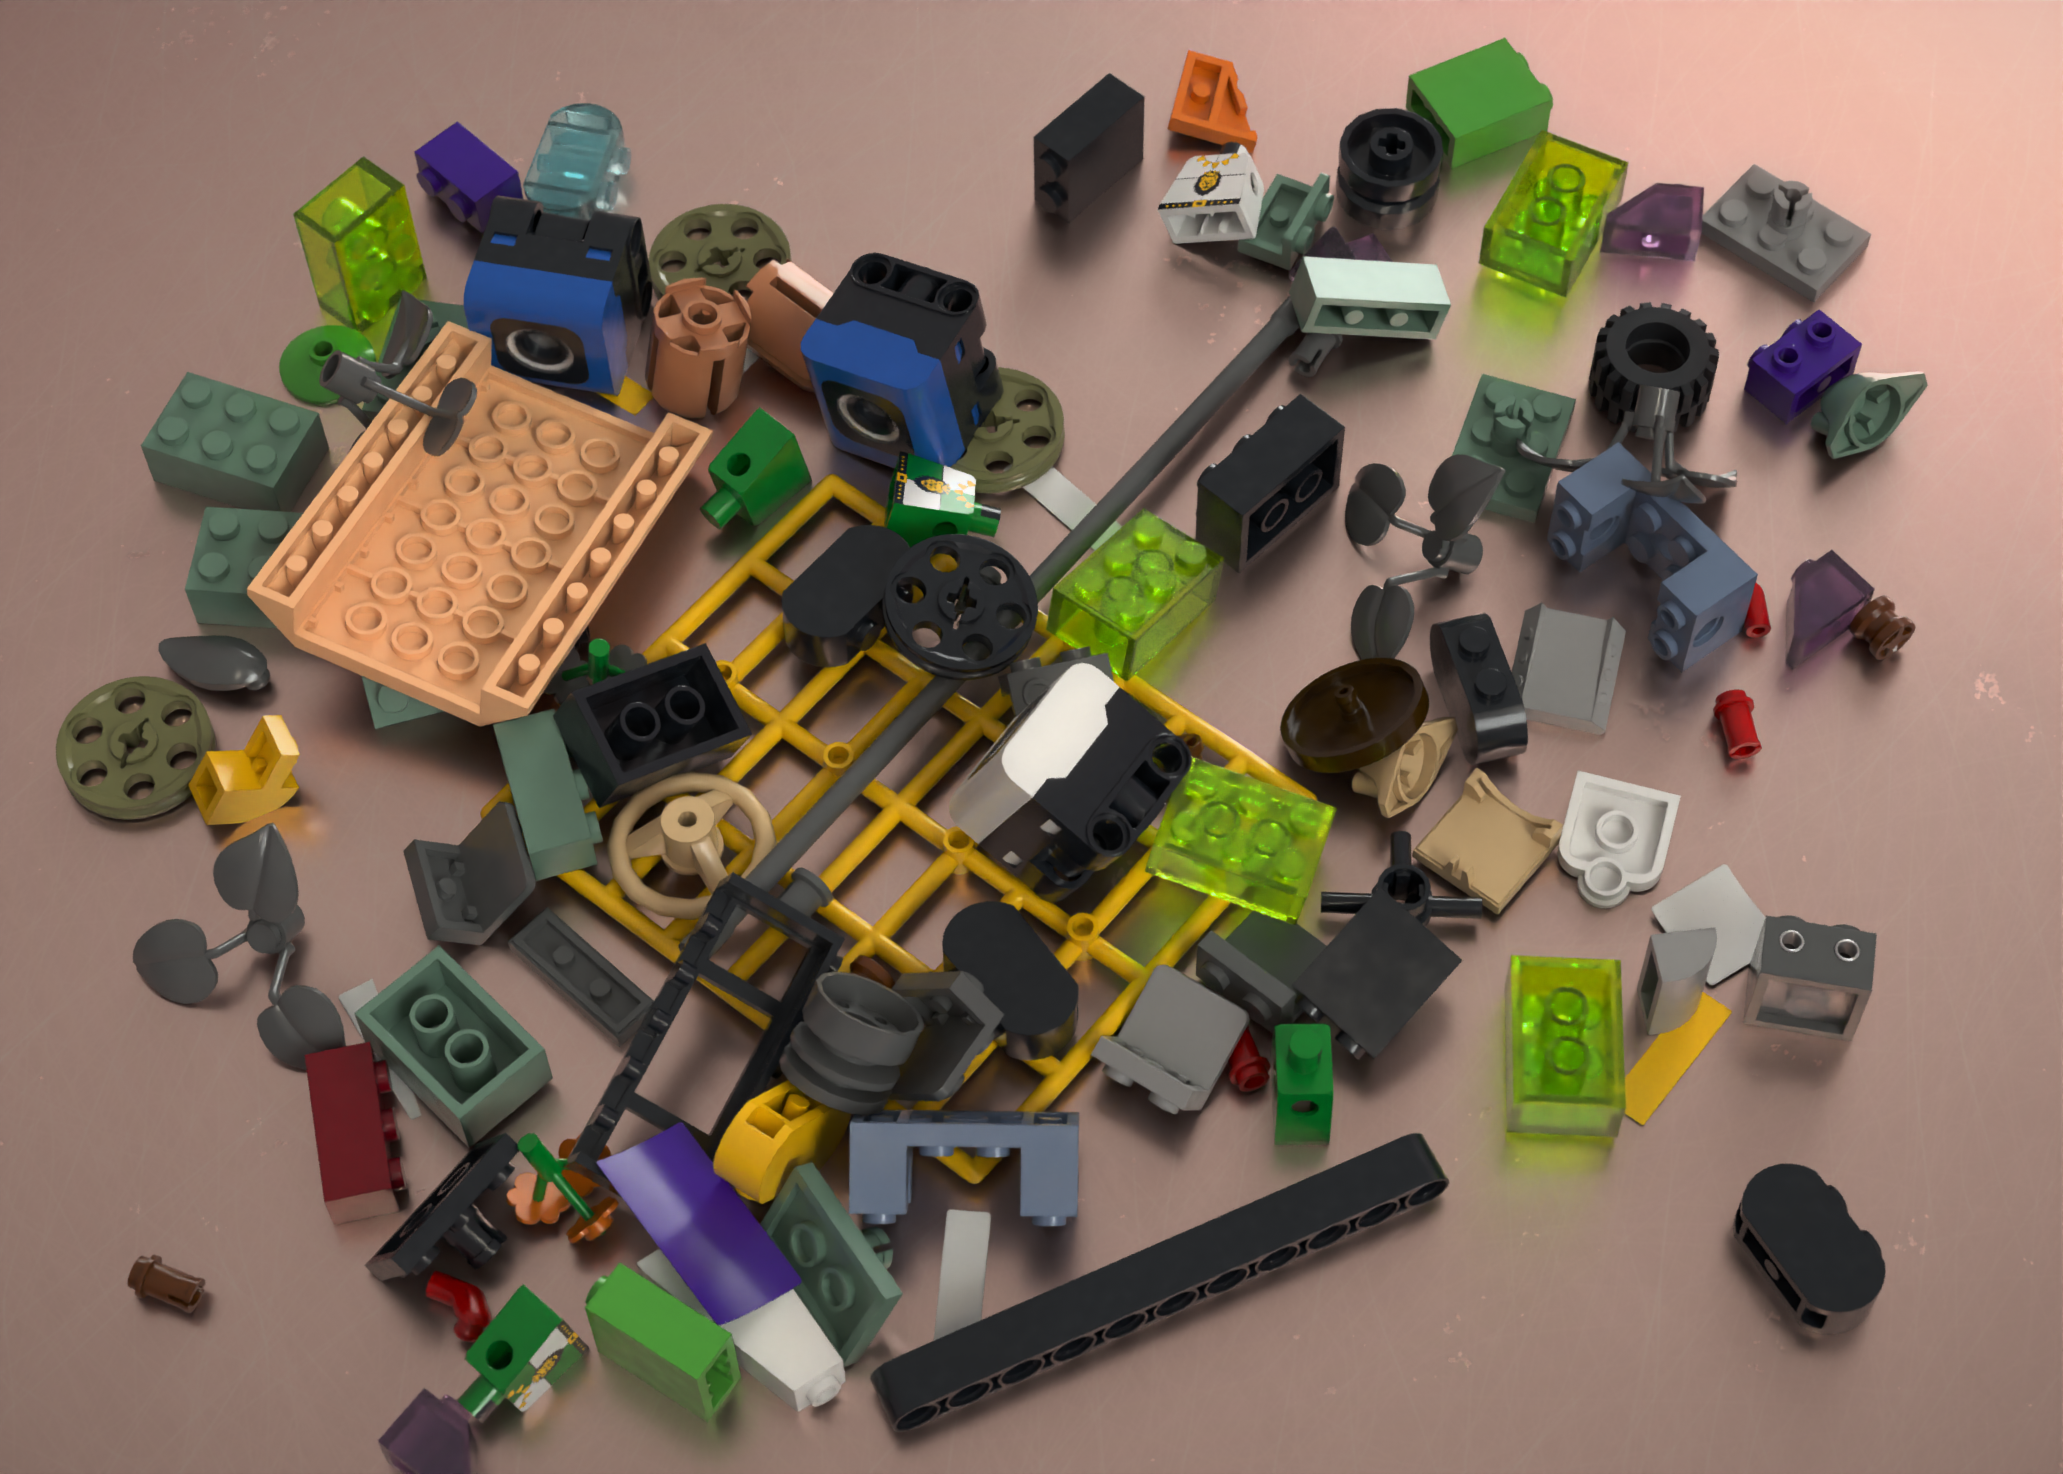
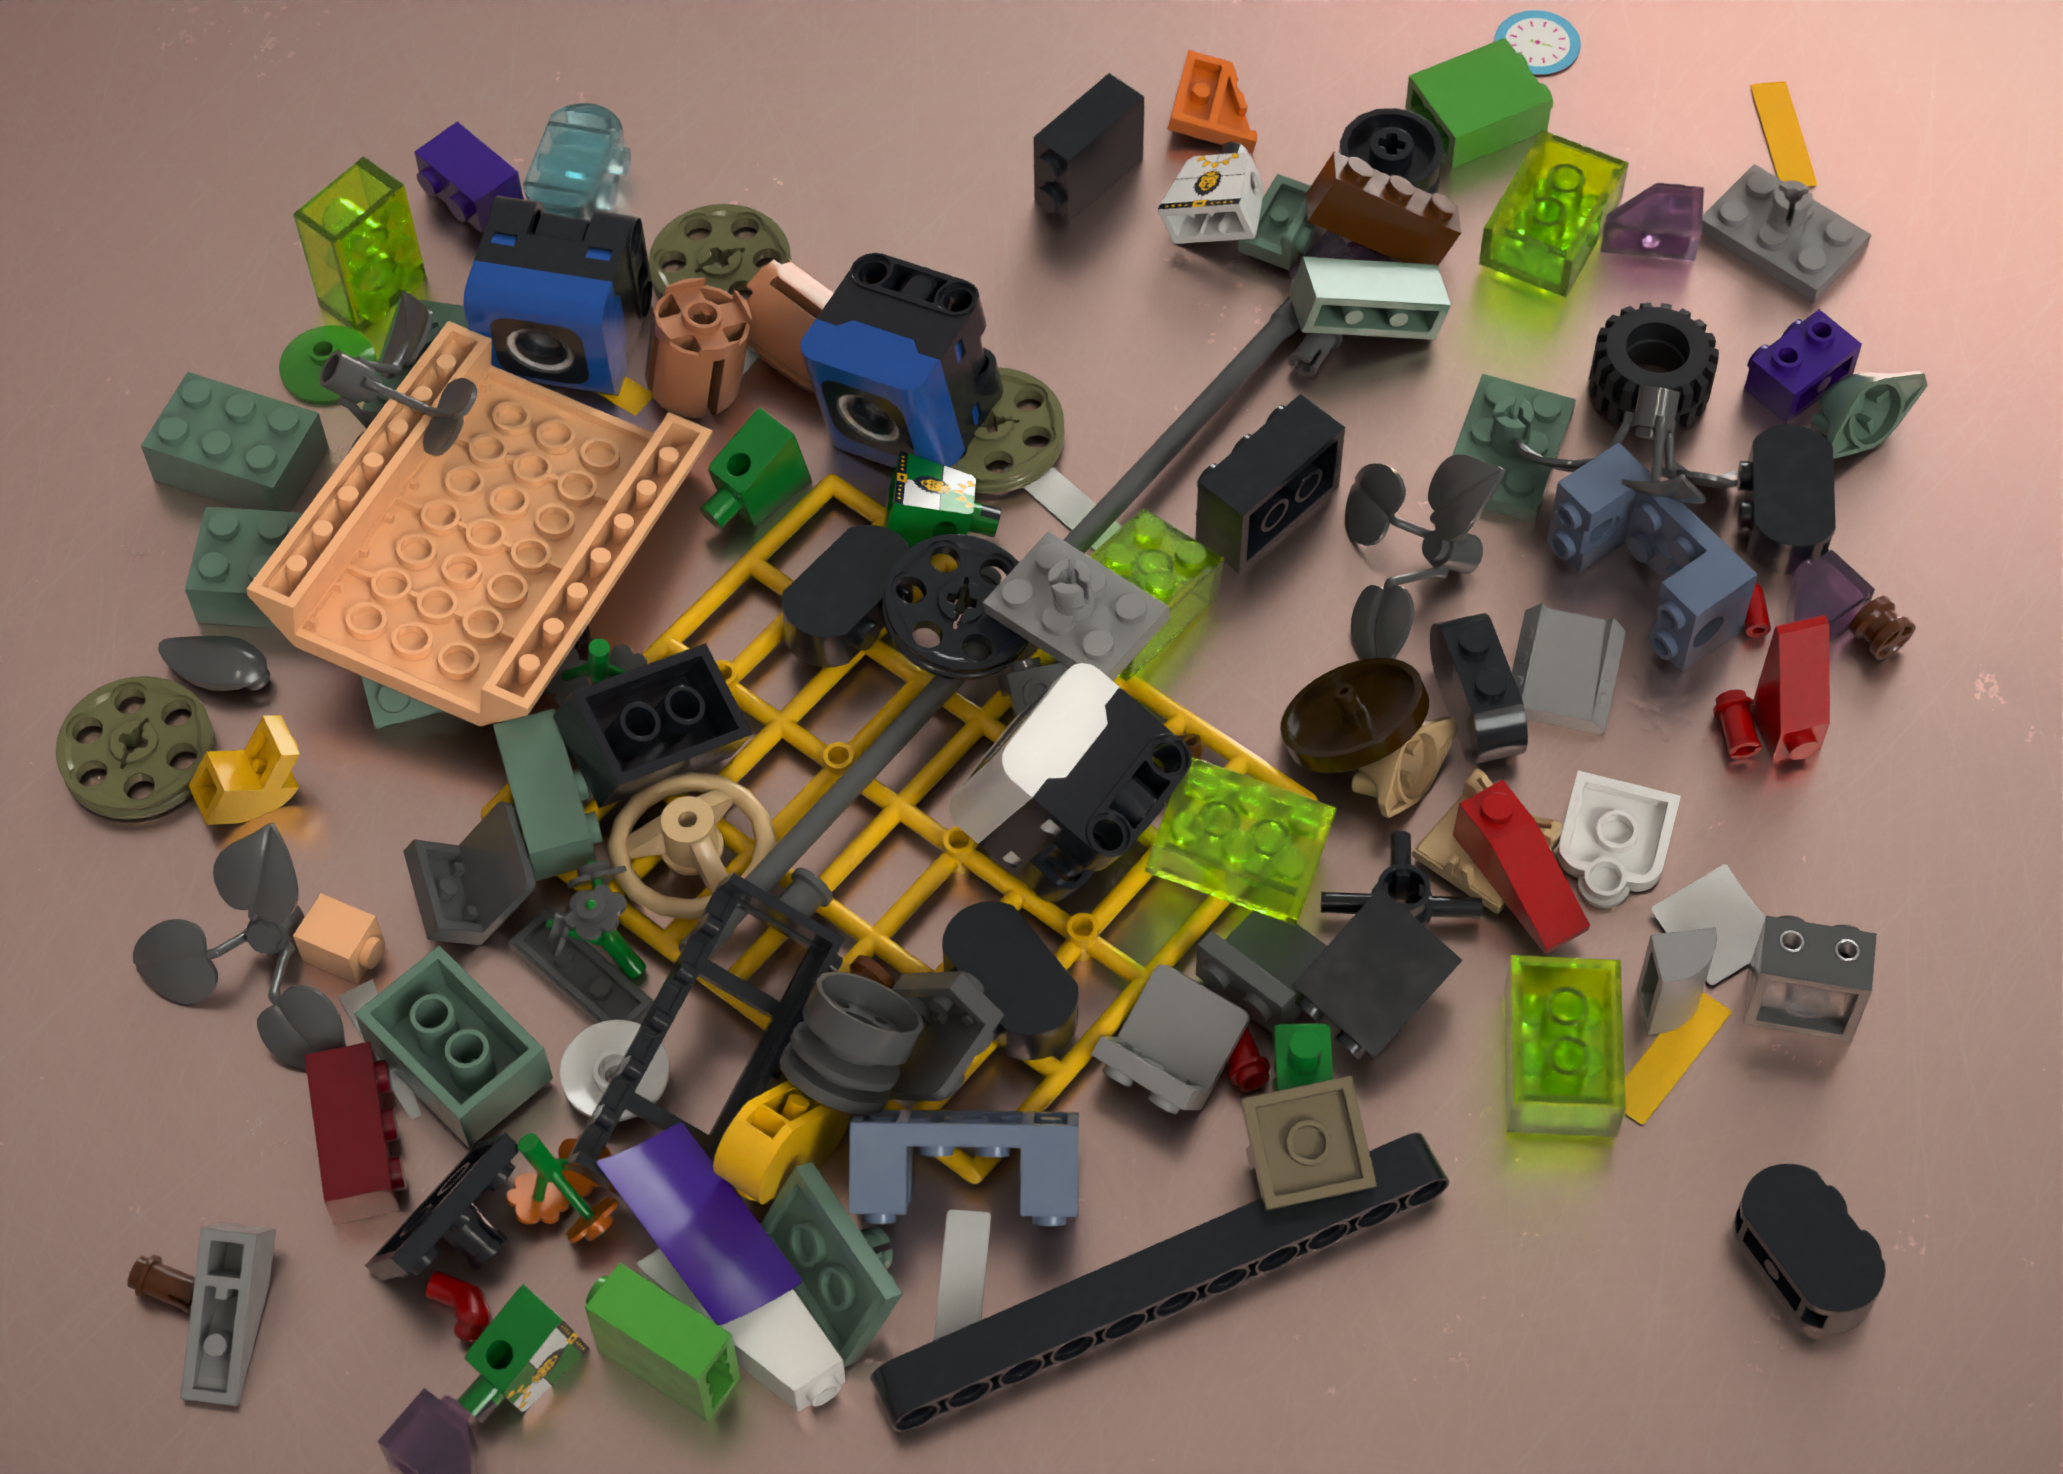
none -> light grey slope [180,1222,276,1406]
none -> light nougat brick [293,893,385,985]
none -> dark grey plant [546,859,646,979]
none -> white dish [560,1020,670,1121]
none -> light grey plate [983,531,1170,681]
none -> dark tan bracket [1240,1076,1377,1211]
none -> reddish brown brick [1305,152,1461,266]
none -> red slope [1453,779,1590,955]
none -> sticker [1494,10,1581,75]
none -> black brick [1737,424,1836,575]
none -> yellow sticker [1750,81,1818,187]
none -> red slope [1751,615,1830,762]

